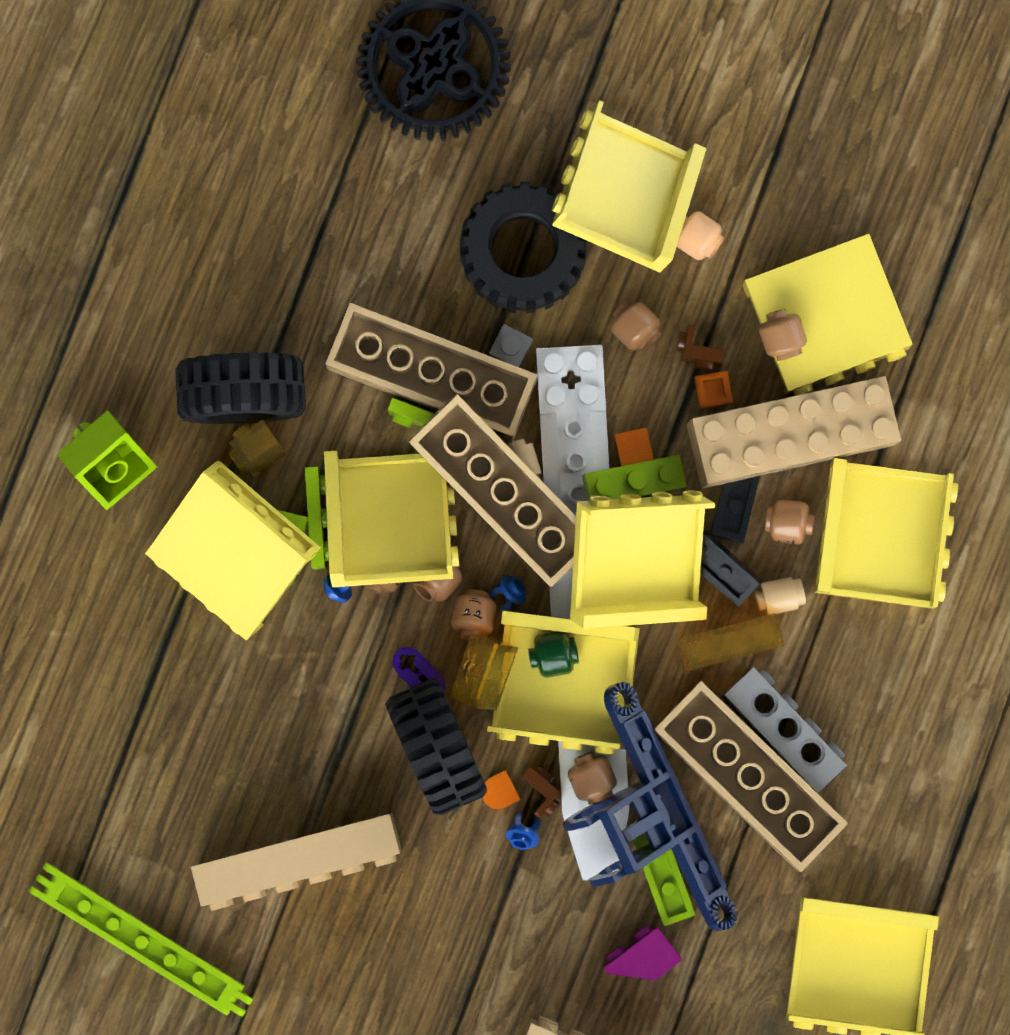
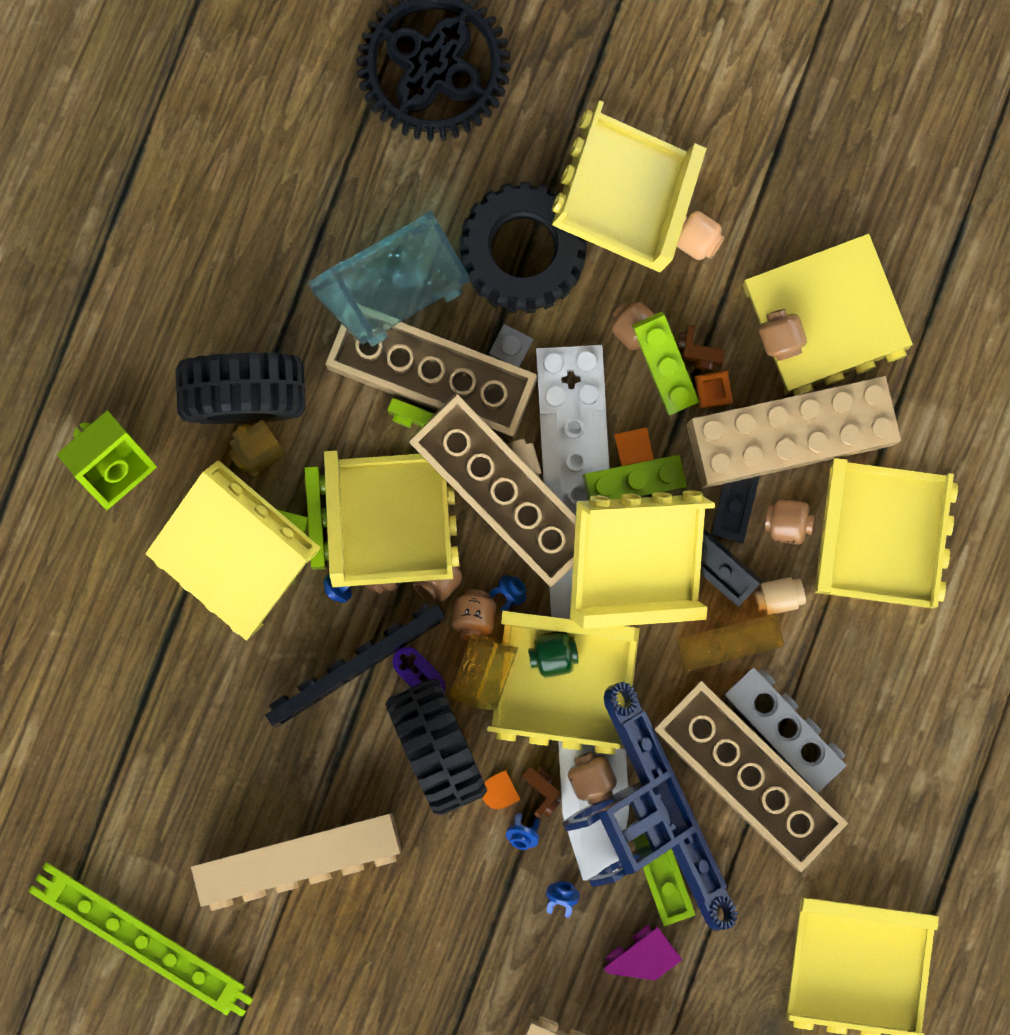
none -> black plate [265,603,446,728]
none -> clear light blue windscreen [307,211,471,347]
none -> blue plate [546,881,580,918]
none -> lime plate [631,311,699,416]

